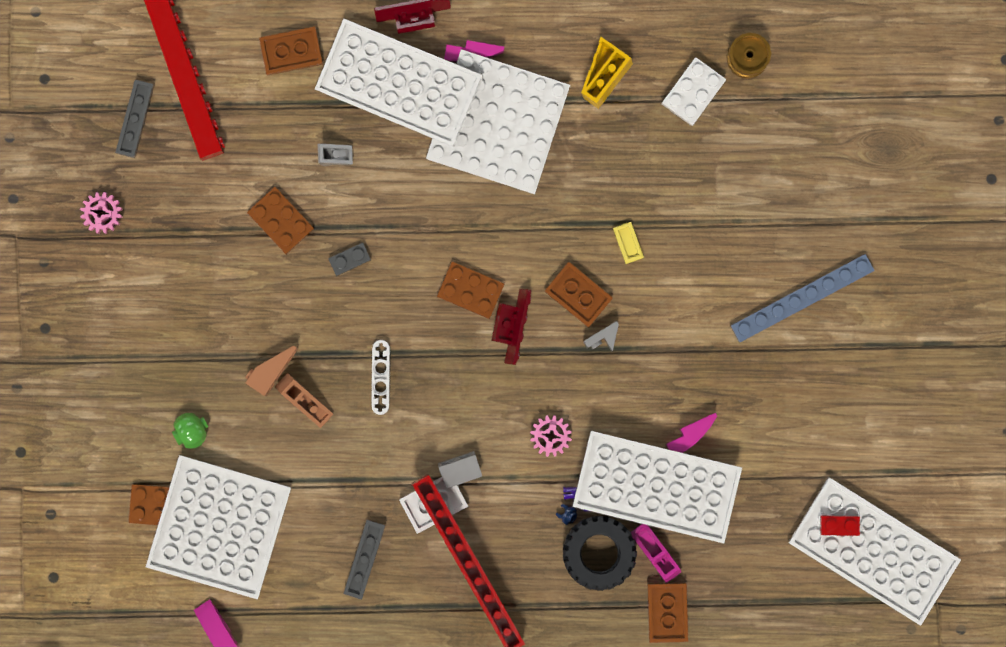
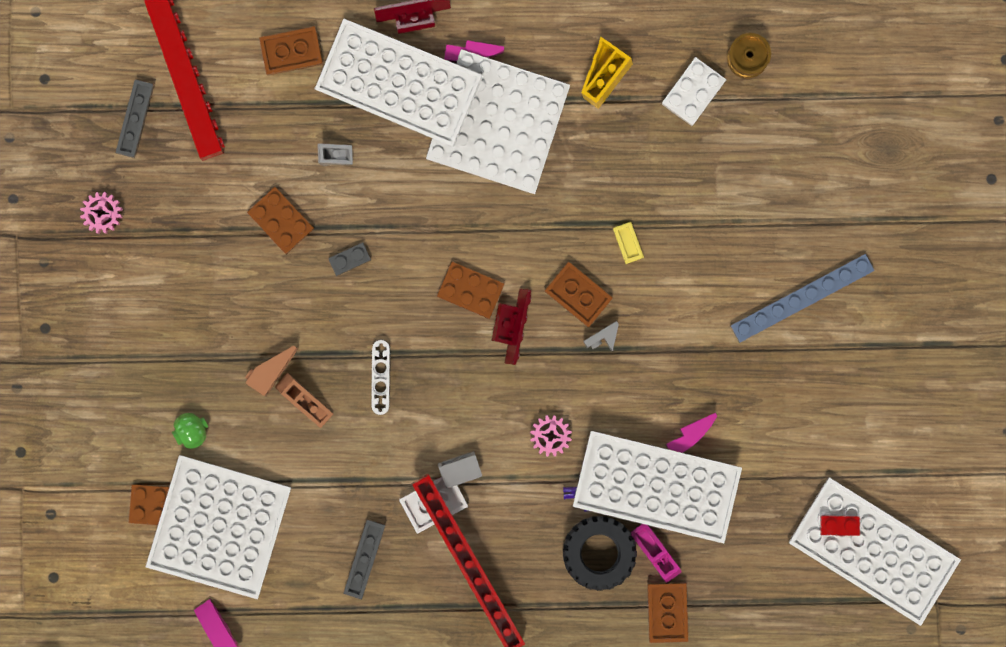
dark blue plate [556,504,577,525] -> none

